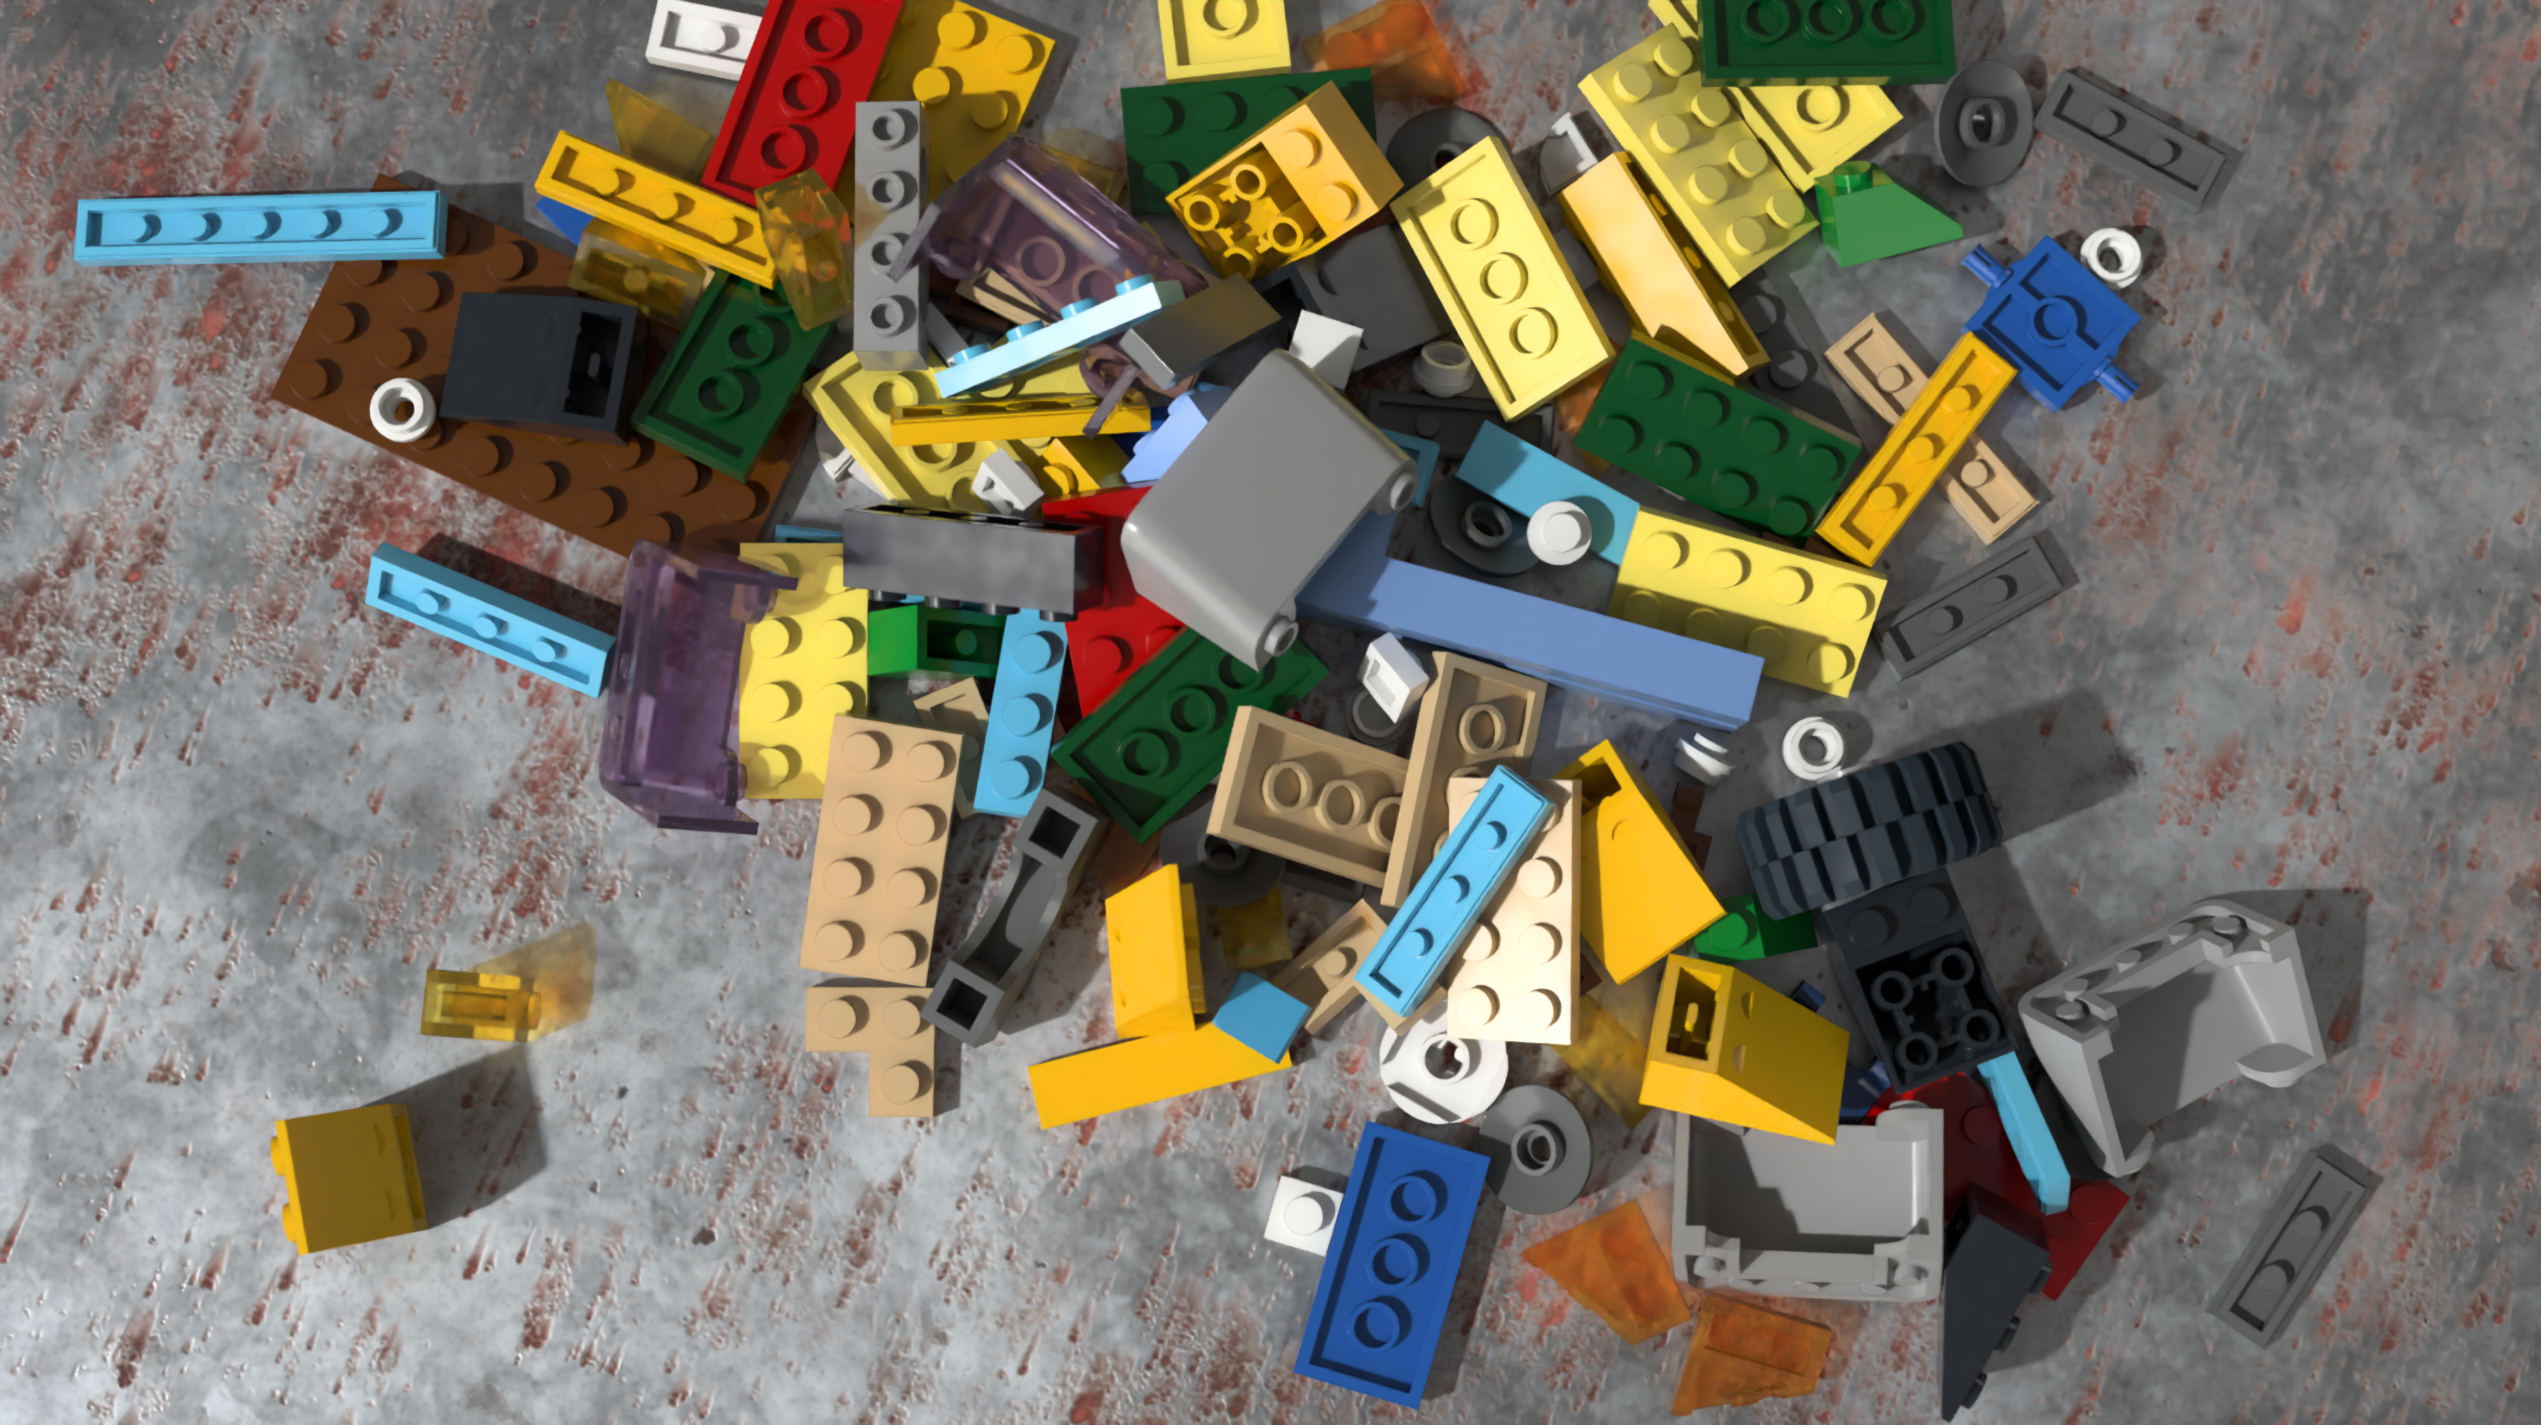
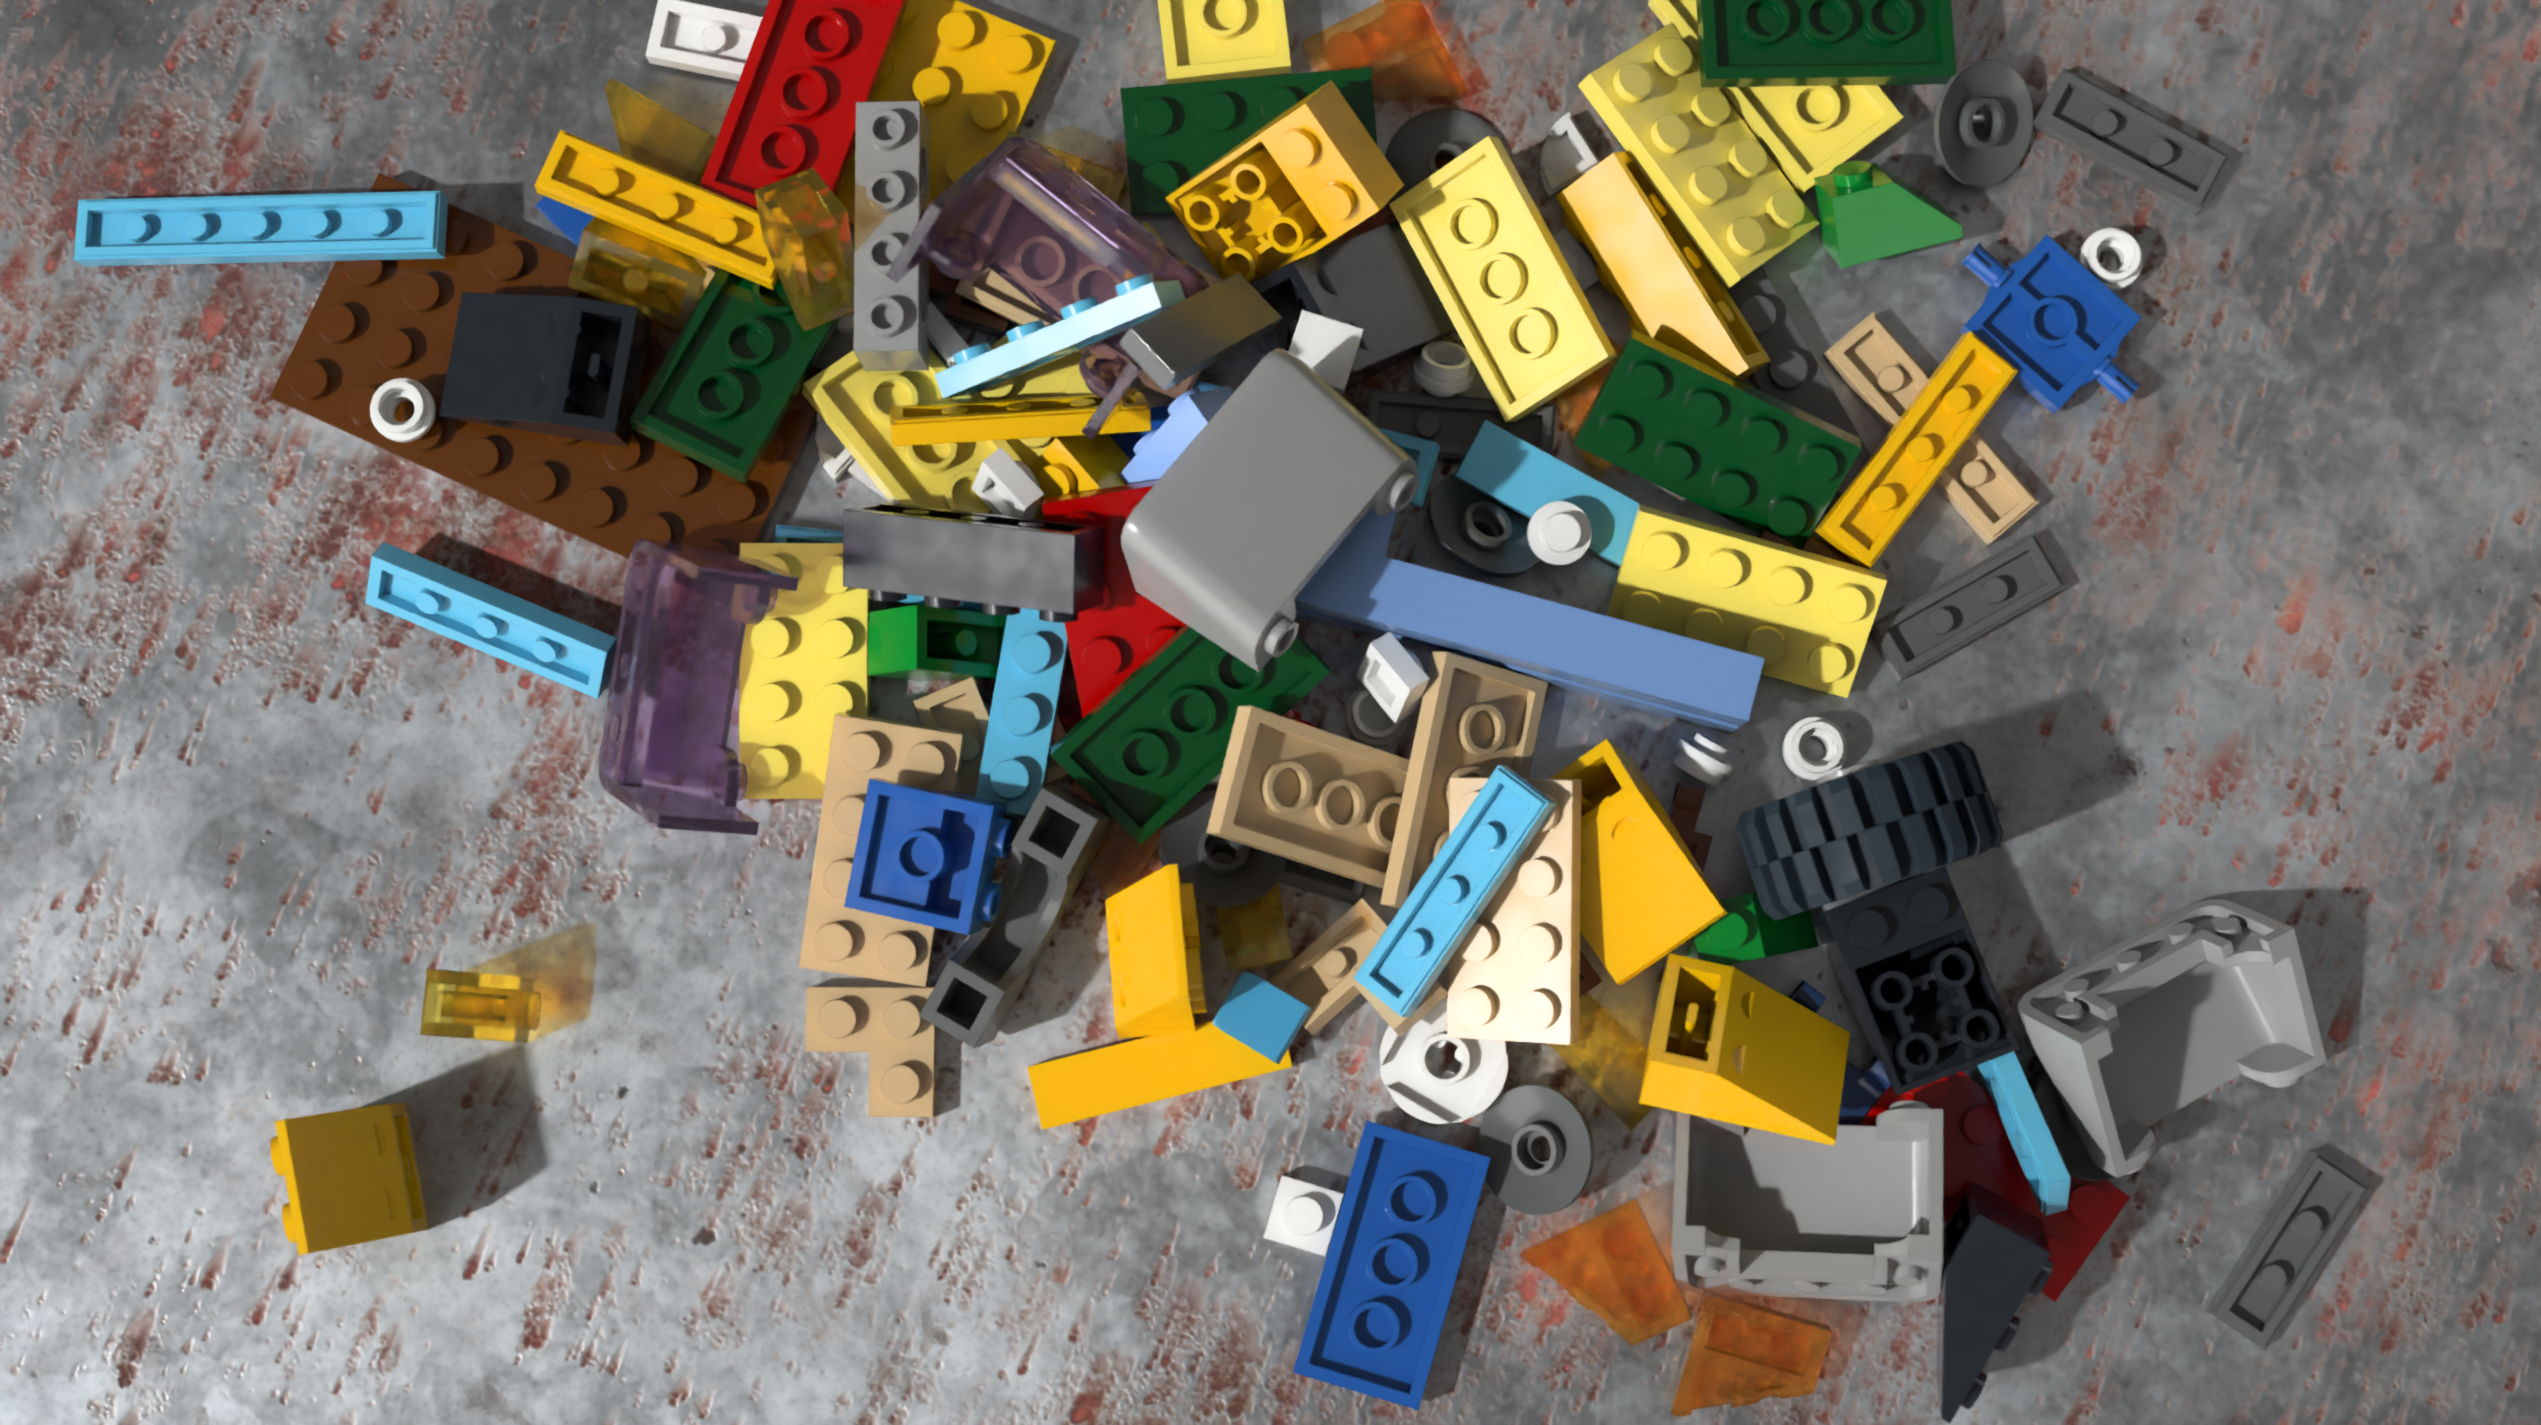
none -> blue plate [844,778,1015,935]

